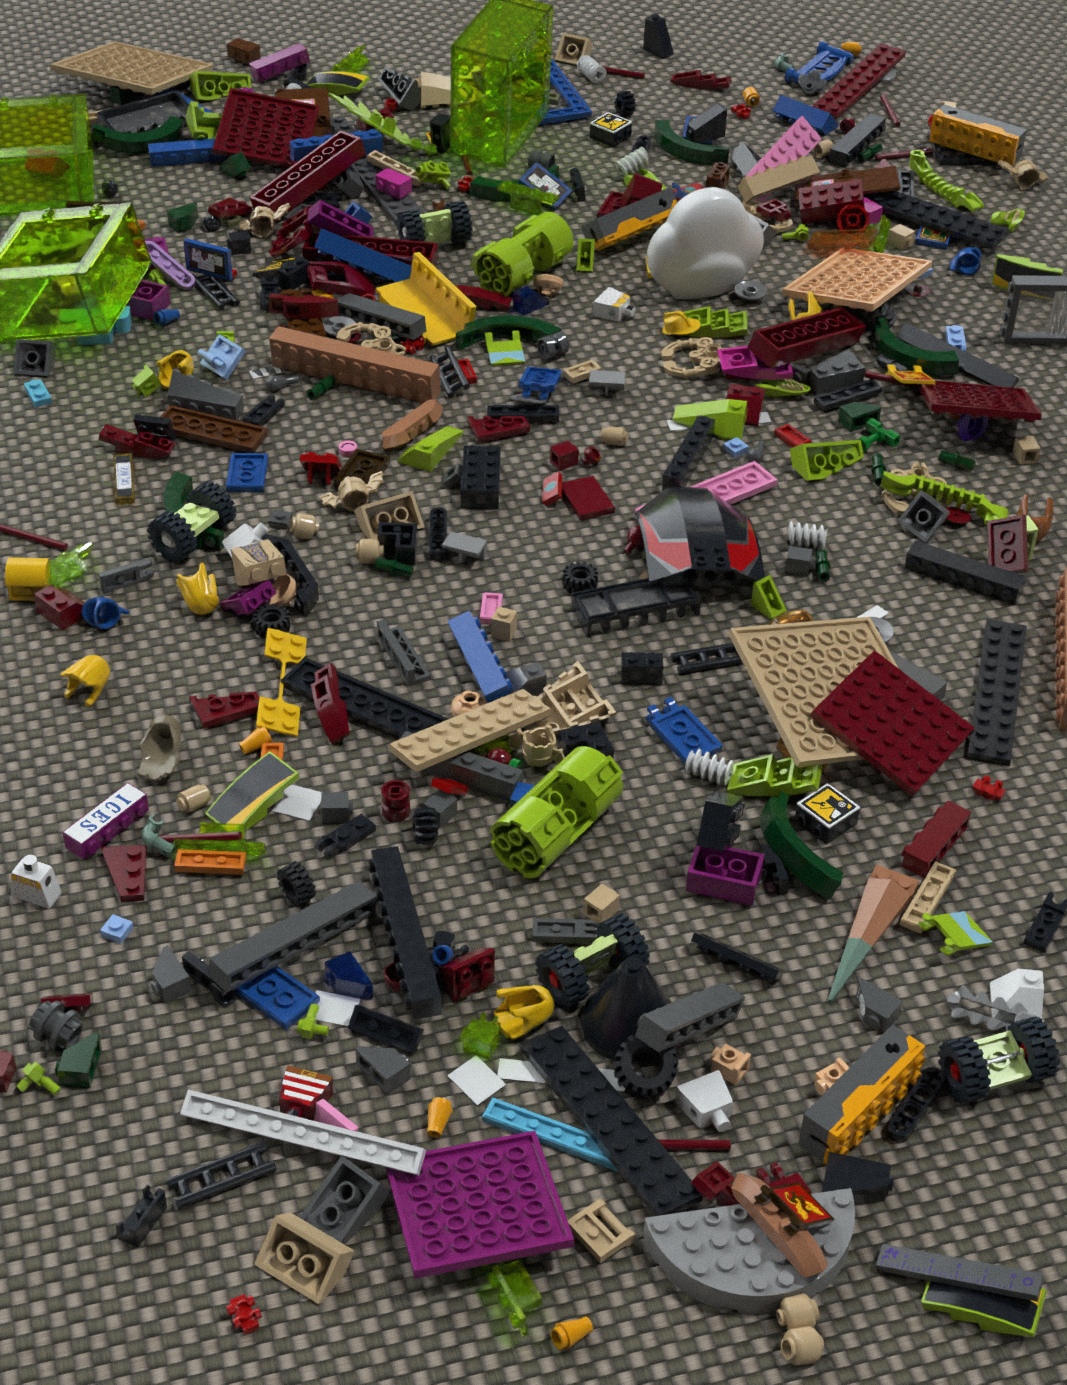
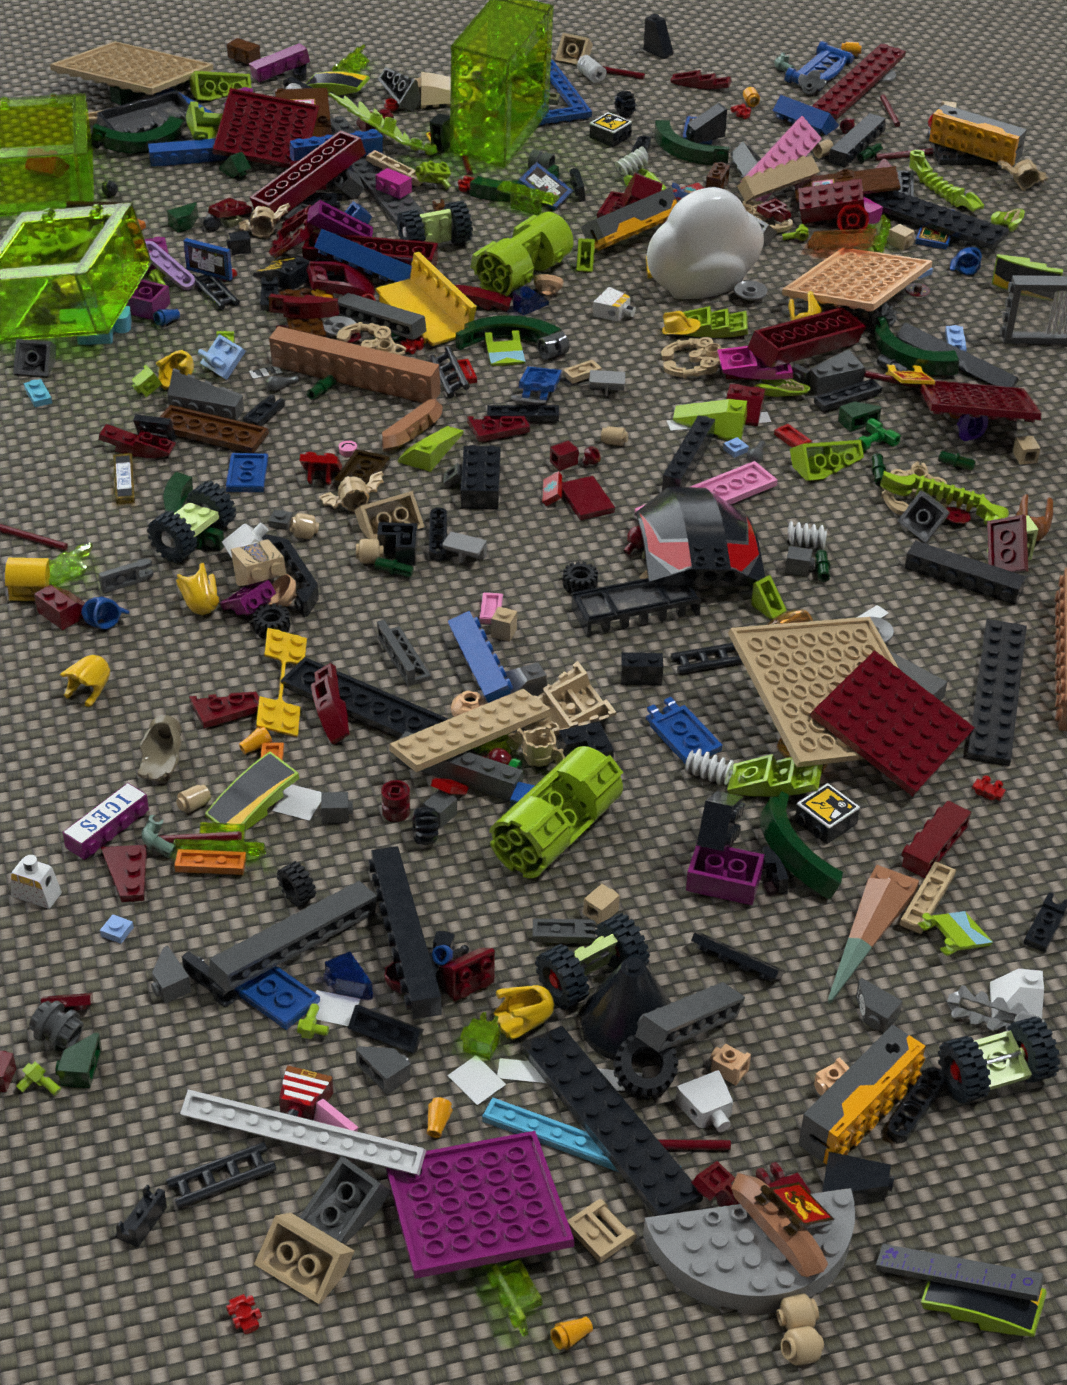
black hinge [314,814,376,859] -> none

